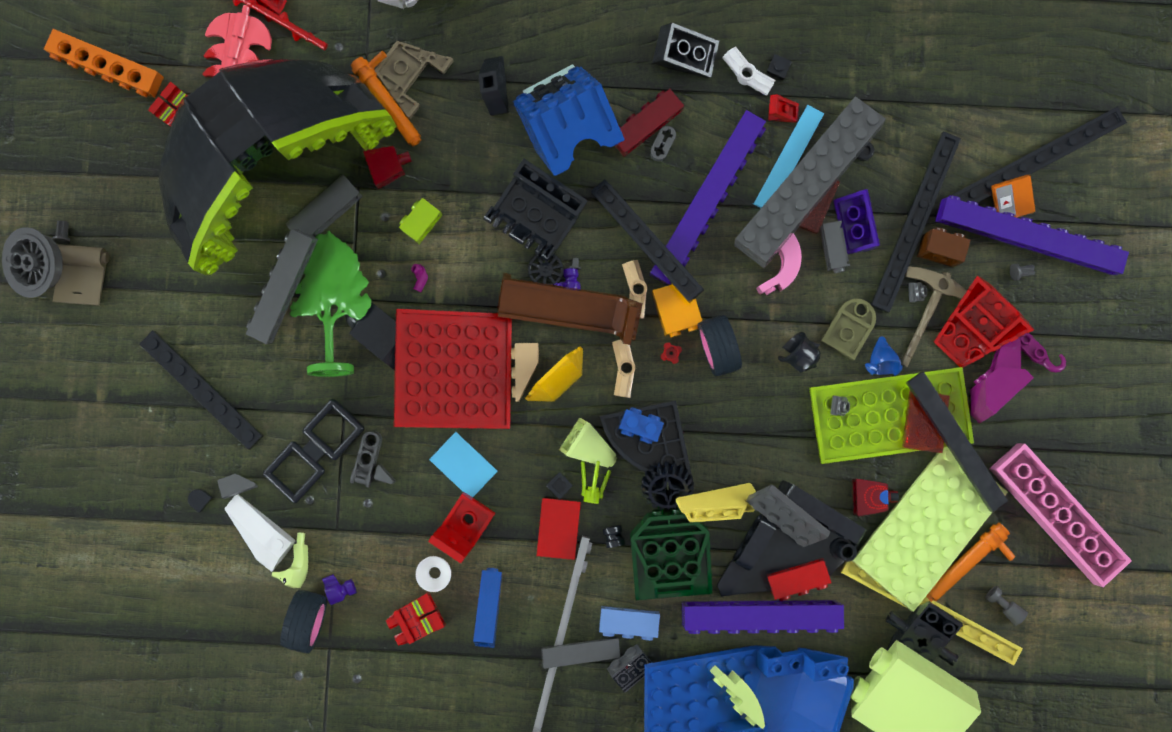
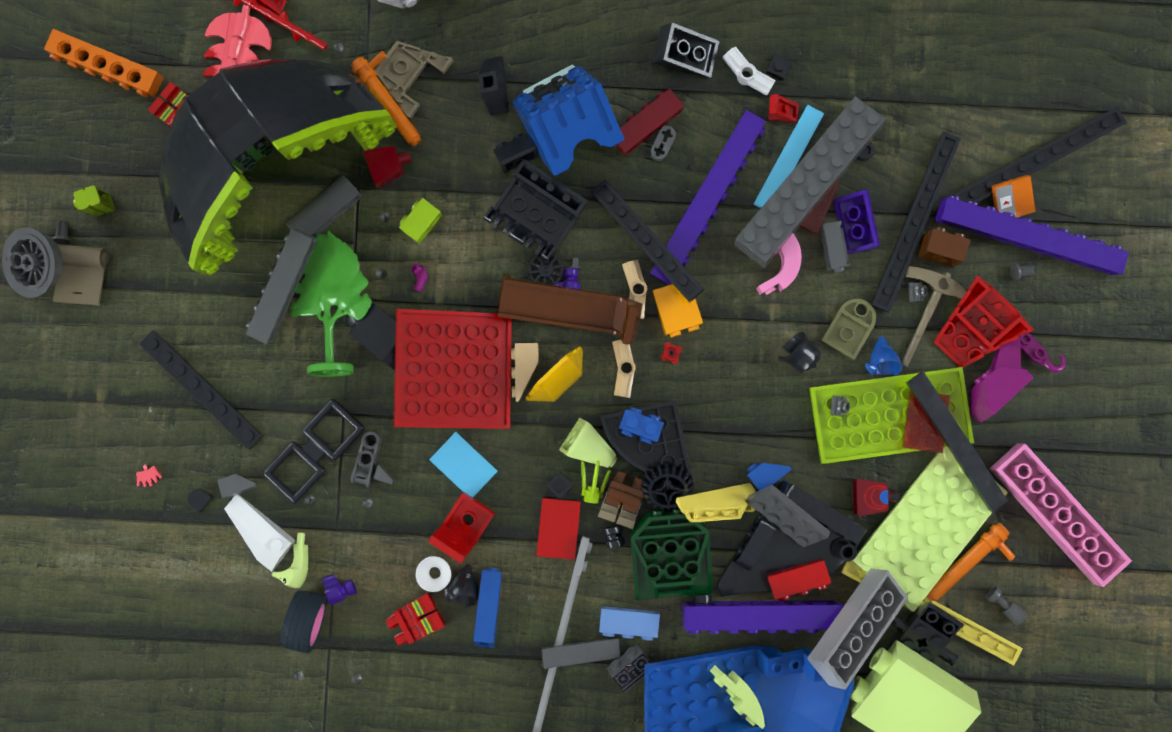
black wheel [698,315,742,377] -> none
none -> lime brick [73,185,115,217]
none -> coral piece [136,465,163,487]
none -> black hat [444,564,478,607]
none -> black slope [493,133,538,174]
none -> hips [598,471,643,529]
none -> black tile [693,594,712,603]
none -> blue slope [745,462,792,491]
none -> light grey brick [807,568,908,690]

